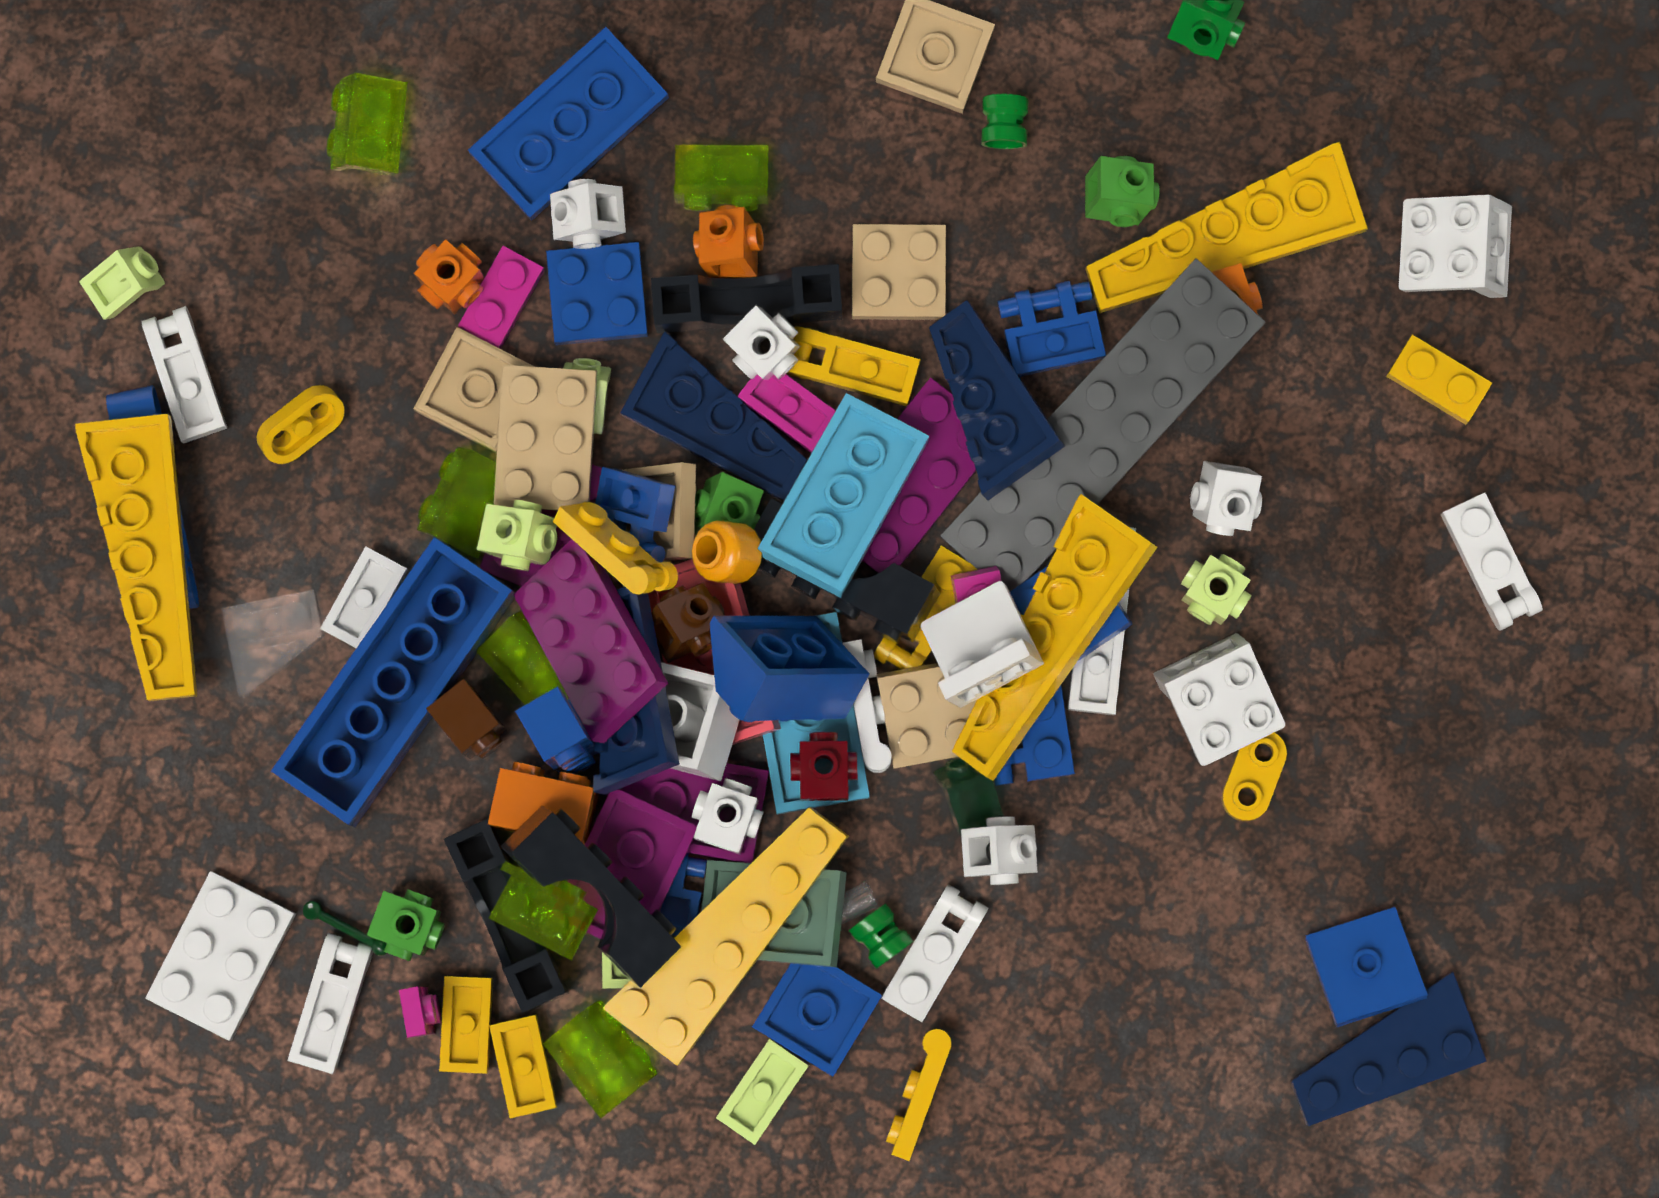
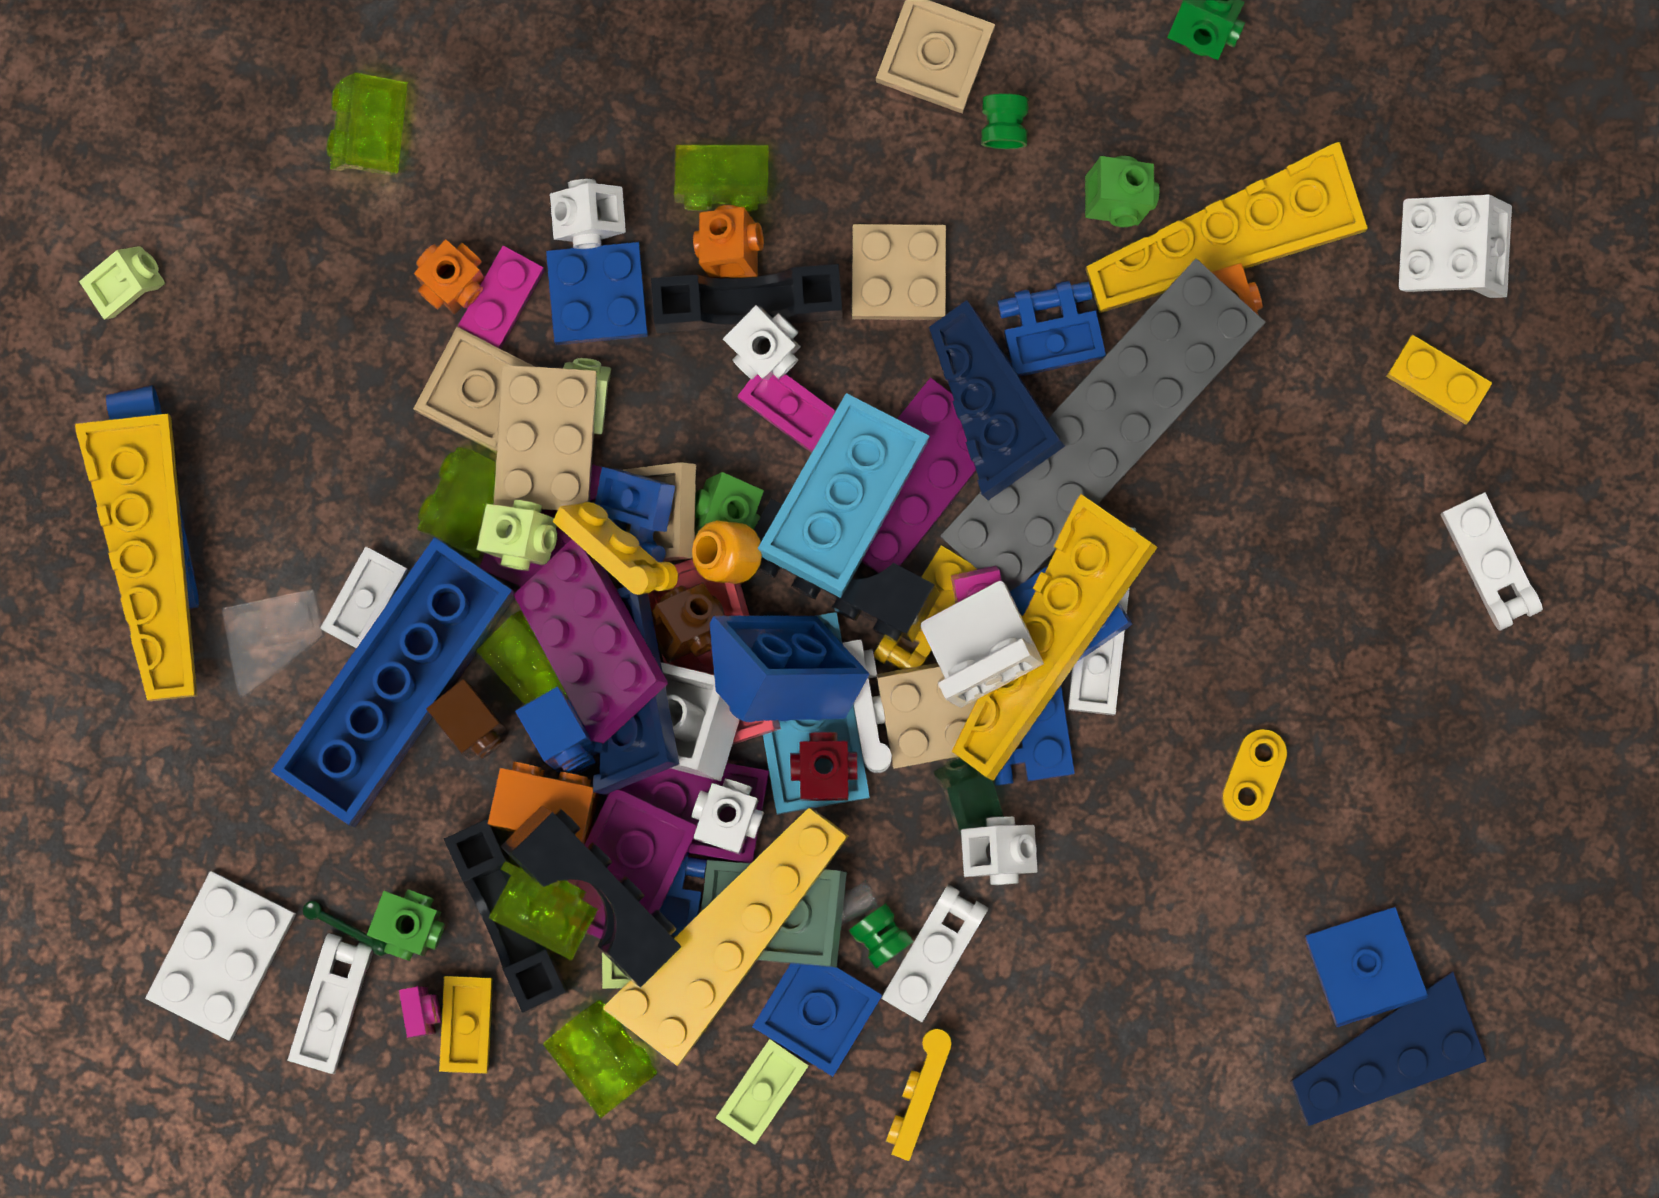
white plate [141,306,228,444] -> none
yellow plate [257,385,344,464] -> none
blue plate [468,27,669,221] -> none
yellow plate [489,1015,558,1119] -> none
dark blue wing [620,331,807,502] -> none
yellow plate [786,326,920,406] -> none
white bracket [1153,633,1285,766] -> none
yellowish green brick [1181,554,1252,625] -> none
white brick [1190,461,1262,536] -> none

